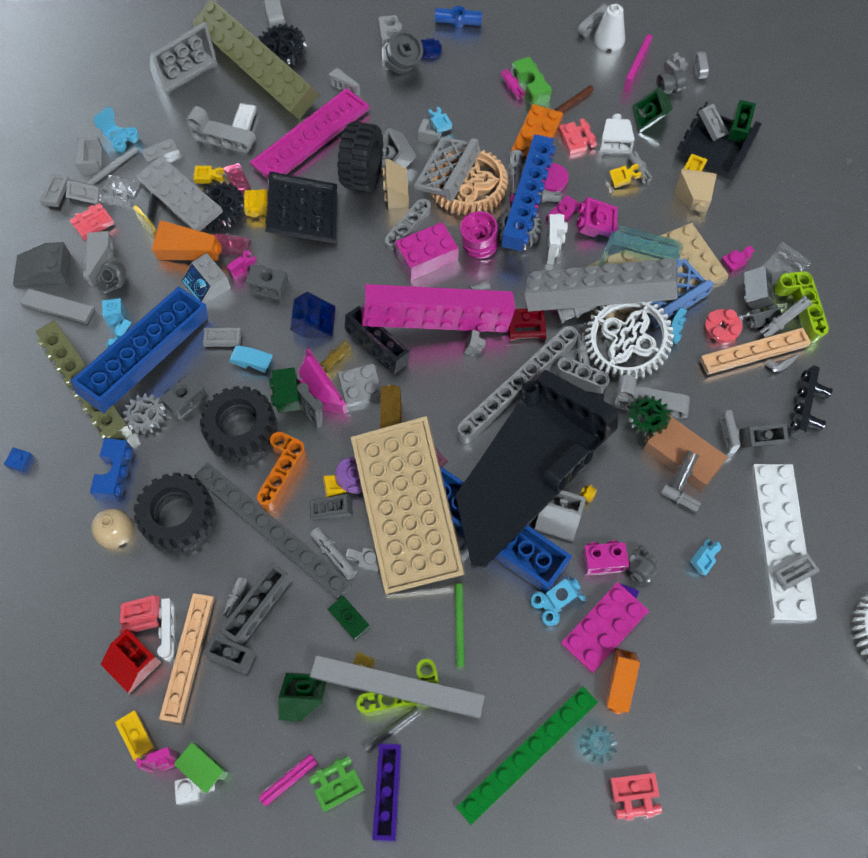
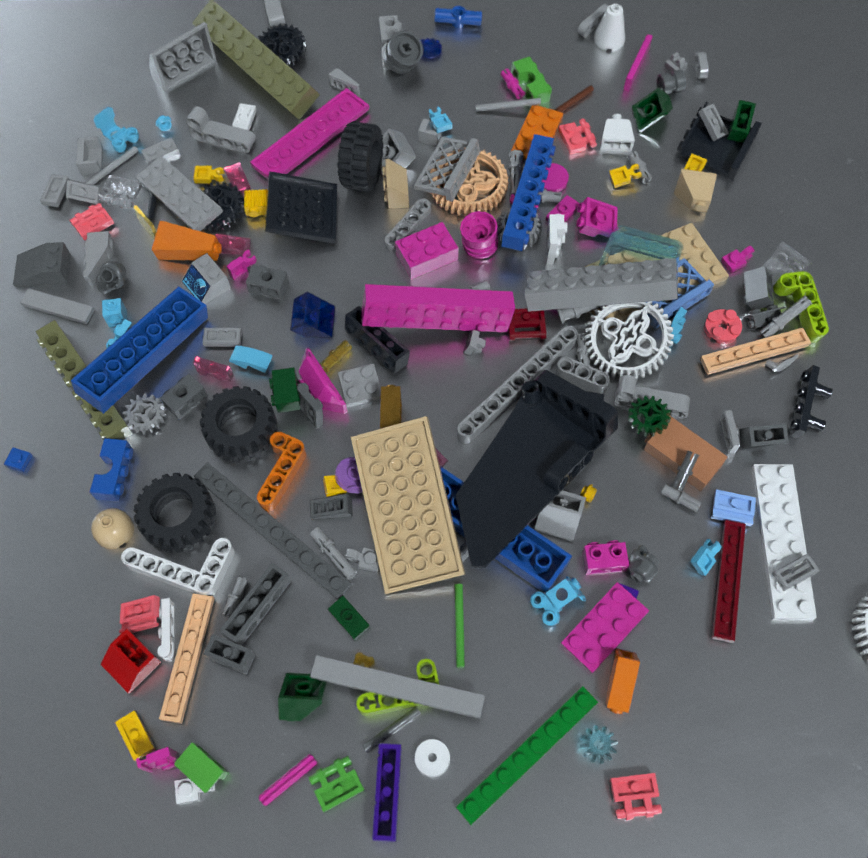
none -> white beam [121,538,235,596]
none -> medium azure plate [155,115,172,131]
none -> clear pink plate [193,356,234,382]
none -> white piece [415,739,450,777]
none -> light grey bar [476,98,541,112]
none -> light blue plate [711,489,756,527]
none -> dark red plate [712,520,746,643]

